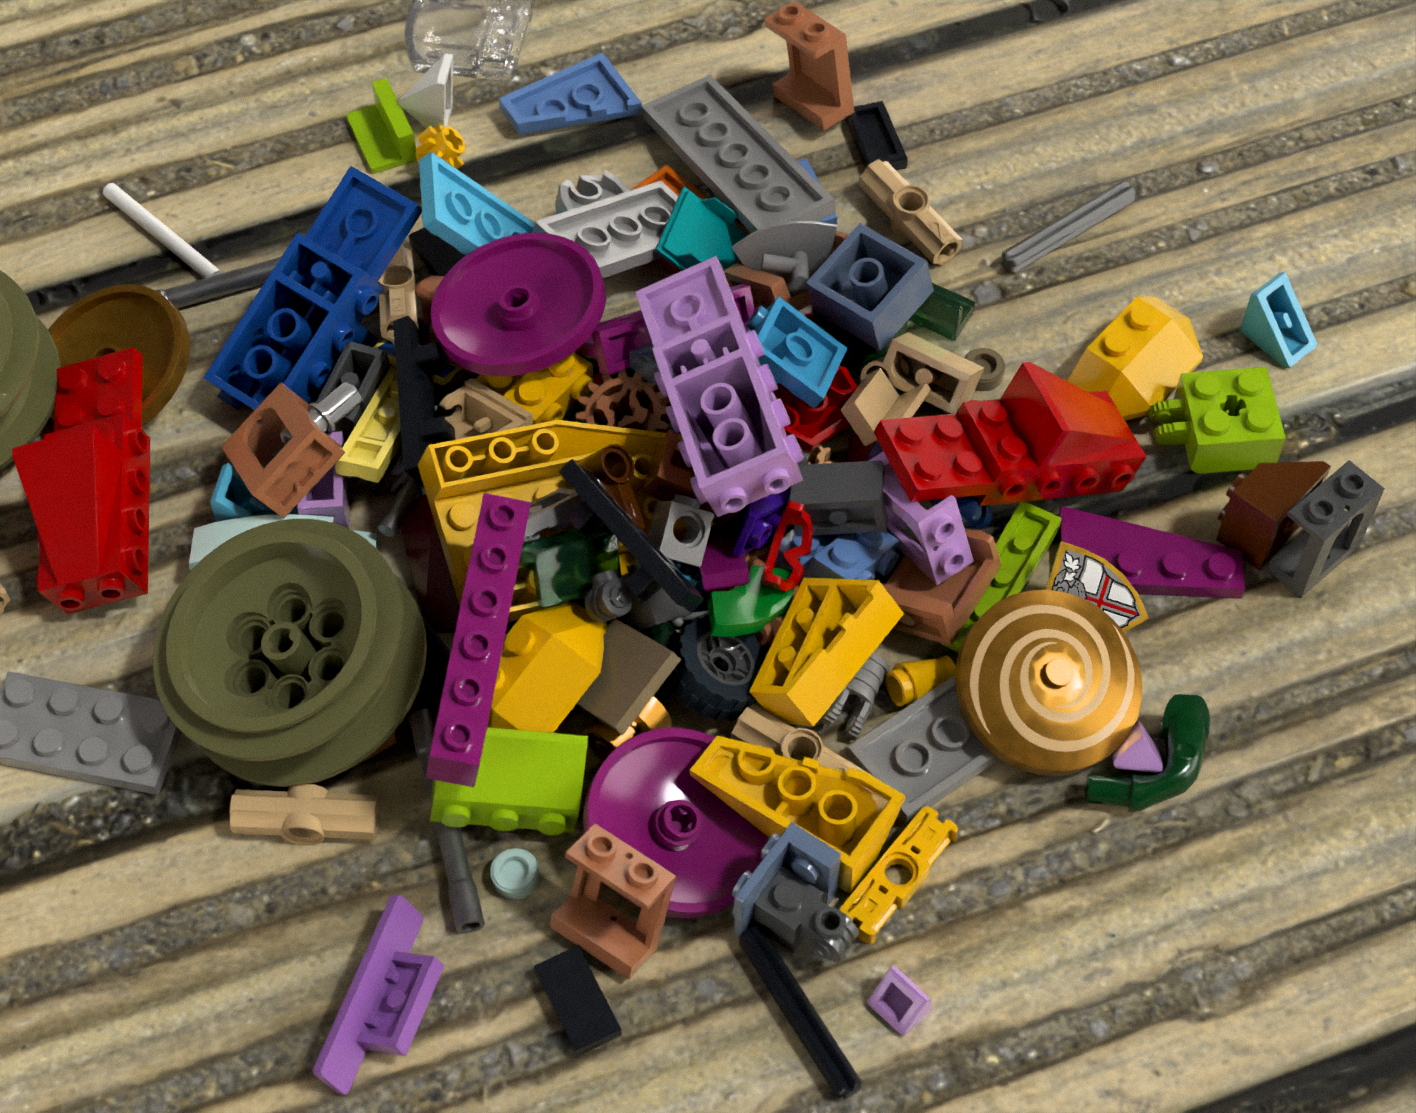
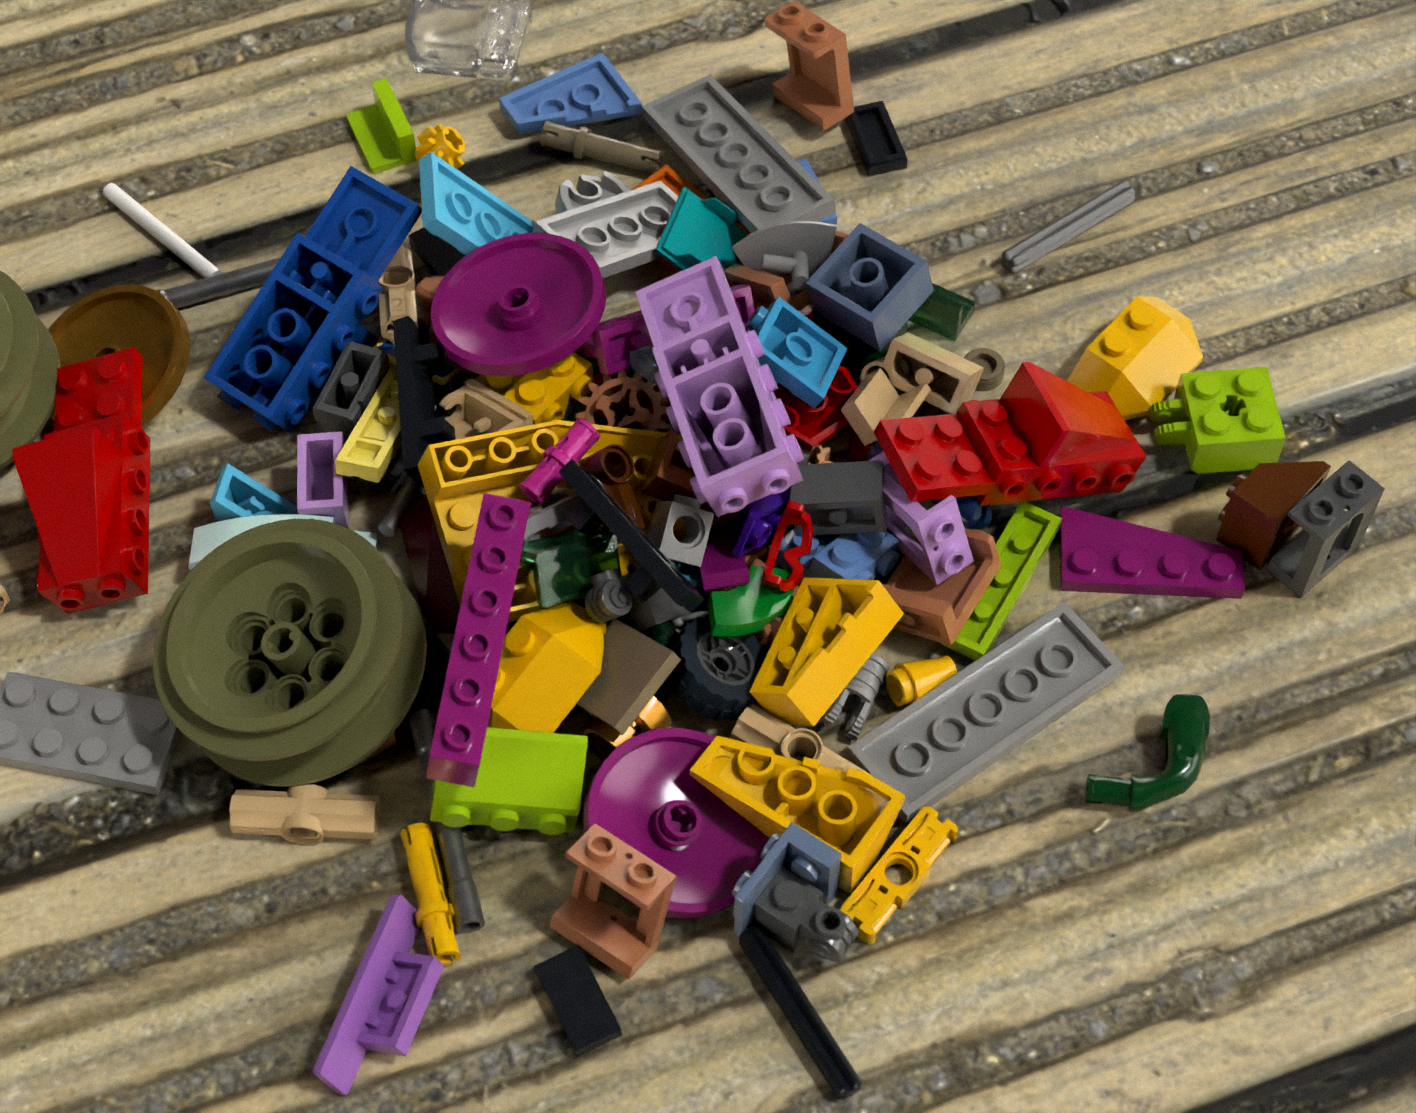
nougat panel [221,382,346,518] -> none
light grey axle [280,382,362,445] -> none
white slope [396,53,453,128] -> none
light aqua tile [490,848,540,900] -> none
tan piece [858,159,962,266] -> none
lavender slope [866,965,933,1036] -> none
pearl gold dish [955,590,1142,776] -> none
shield [1045,541,1149,632] -> none
lavender slope [1111,720,1163,773] -> none
medium azure slope [1240,272,1318,368] -> none
none -> yellow pin [400,823,461,966]
none -> dark pink pin [519,418,601,505]
none -> dark tan pin [540,120,663,174]

